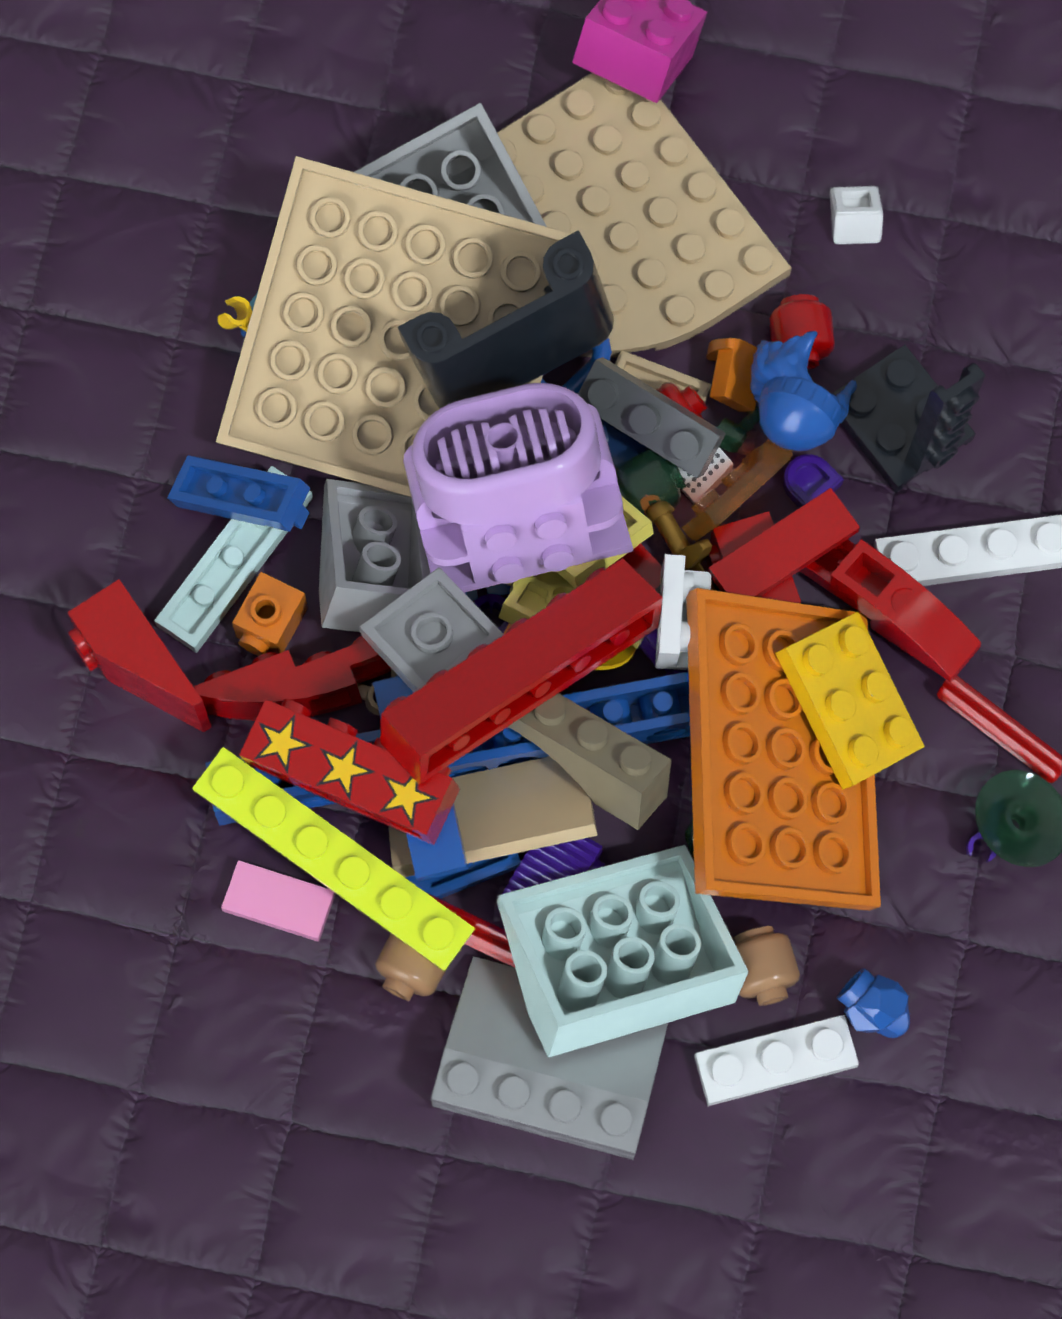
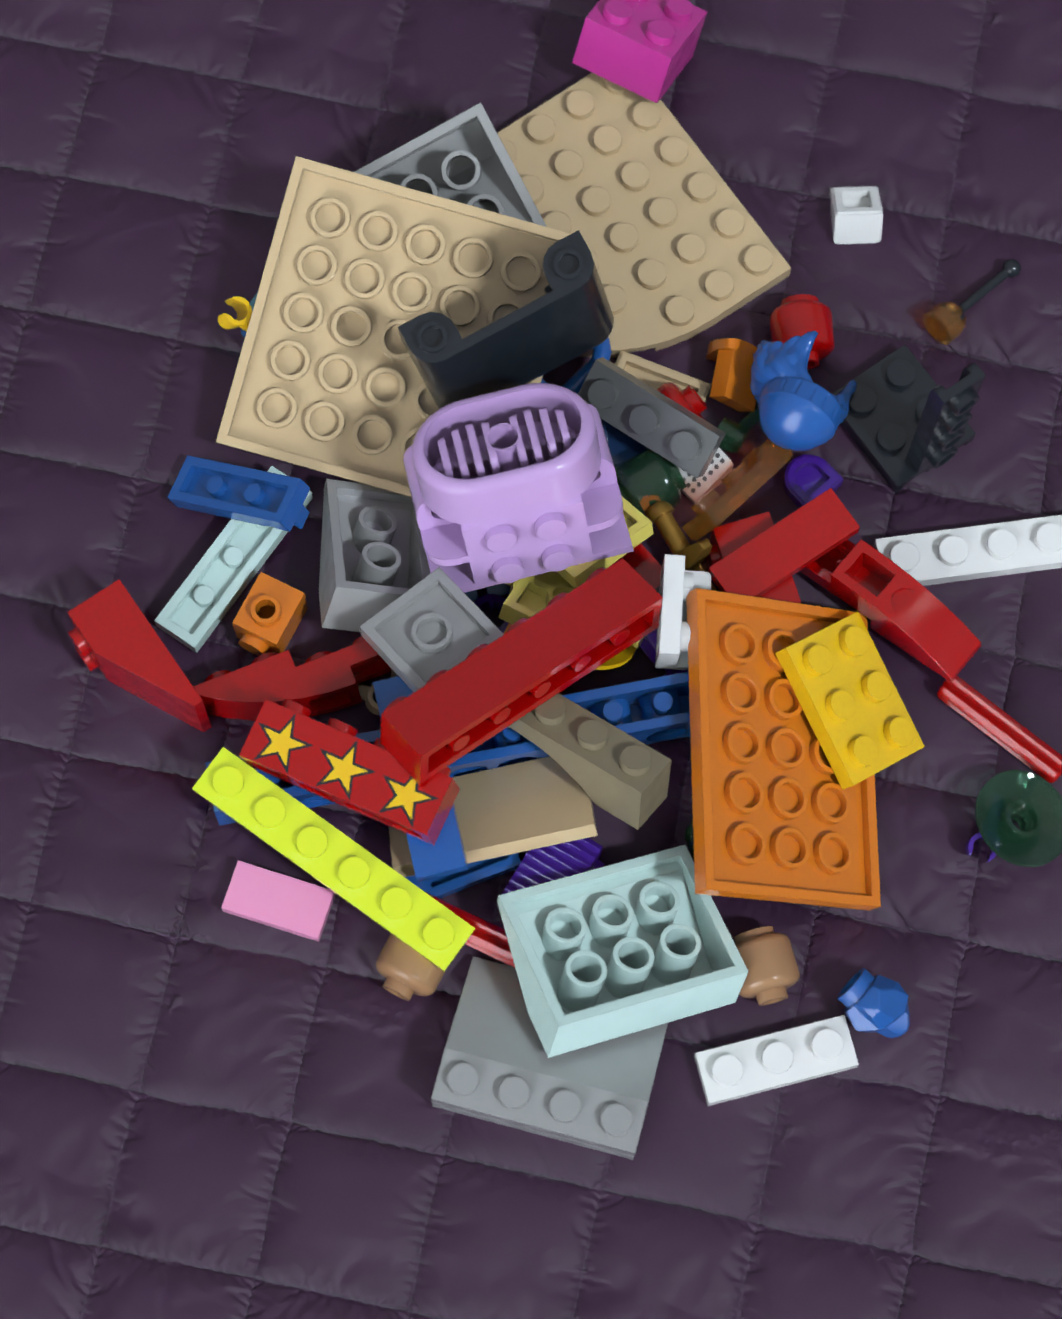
none -> clear orange hinge [923,259,1021,345]

